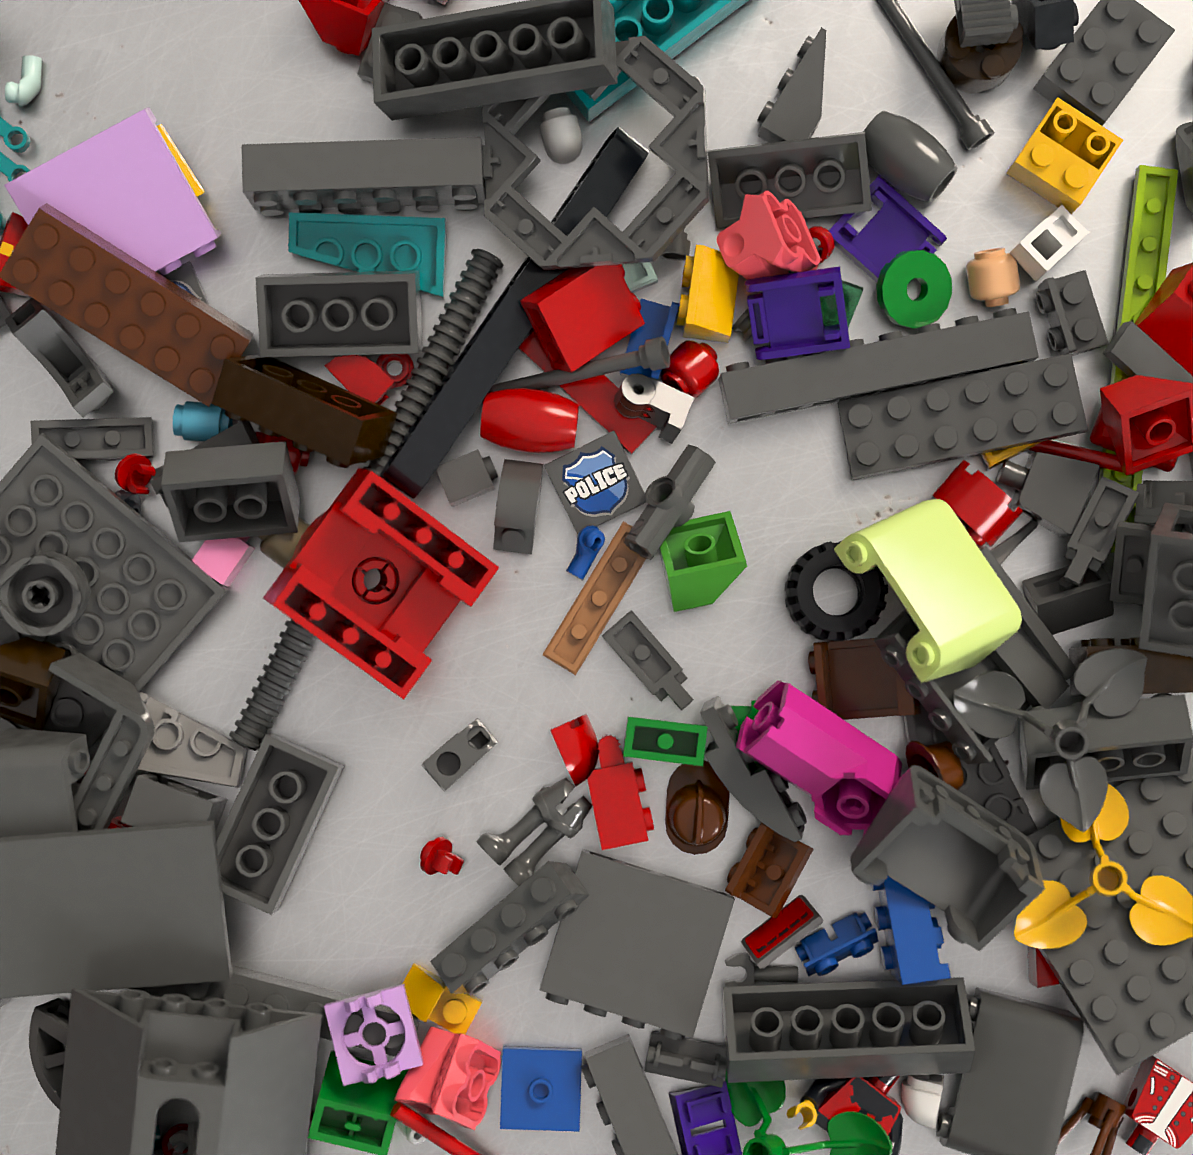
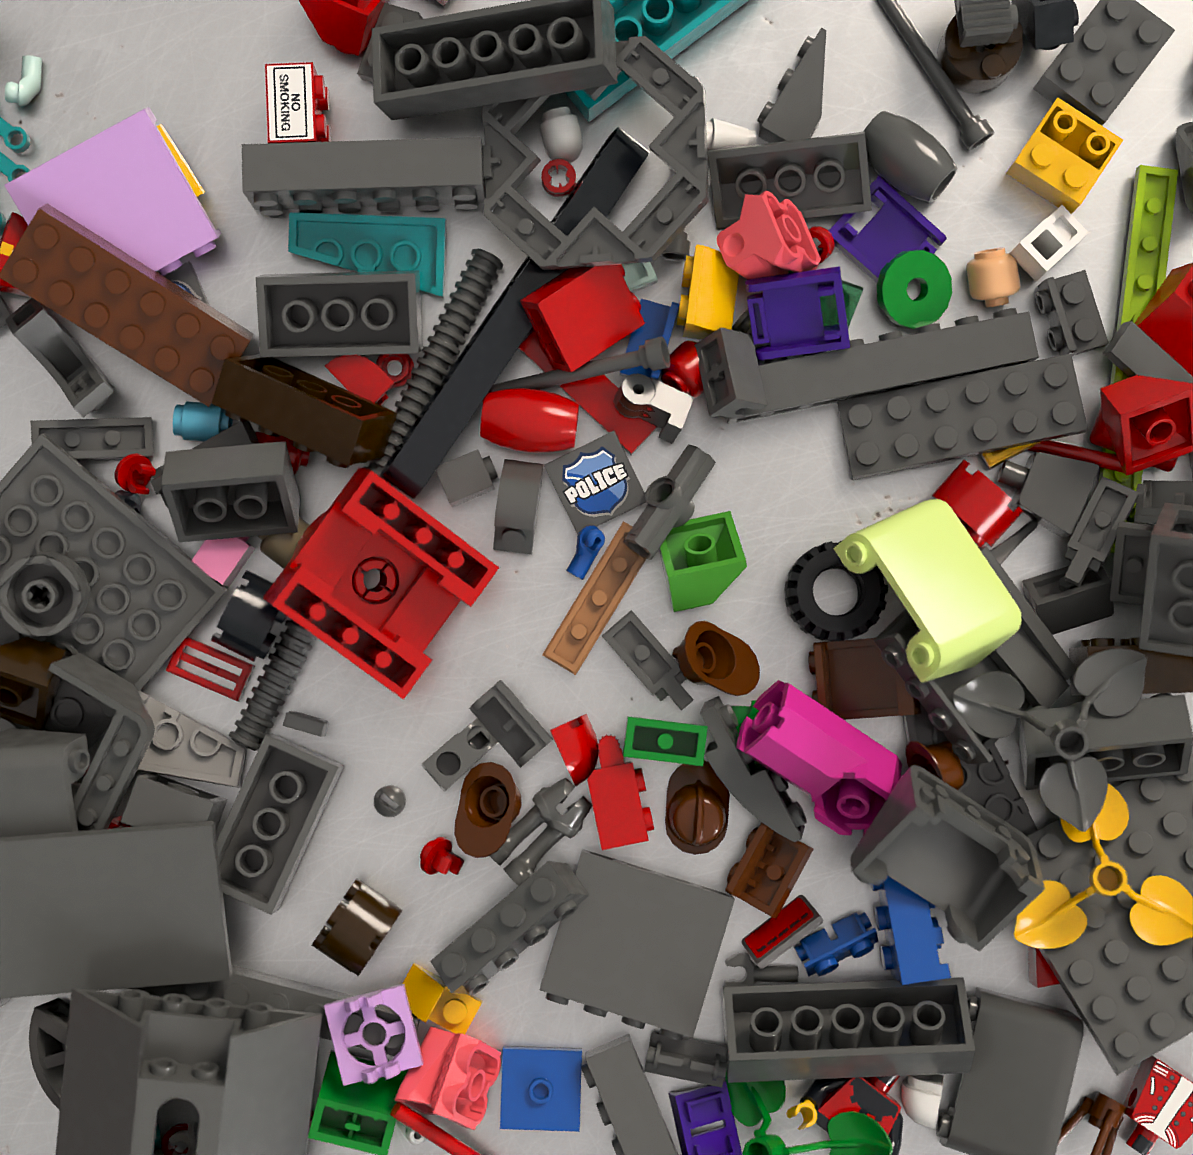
none -> red tile [166,637,255,702]
none -> black brick [211,570,287,662]
none -> brick [265,62,331,143]
none -> dark grey tile [282,711,329,737]
none -> dark brown brick [311,878,402,976]
none -> dark grey hinge [374,785,406,817]
none -> reddish brown piece [454,762,522,858]
none -> dark grey hinge [469,680,553,768]
none -> red bush [541,159,576,198]
none -> reddish brown piece [672,621,760,696]
none -> dark grey hinge [694,327,768,418]
none -> white cone [706,118,756,157]

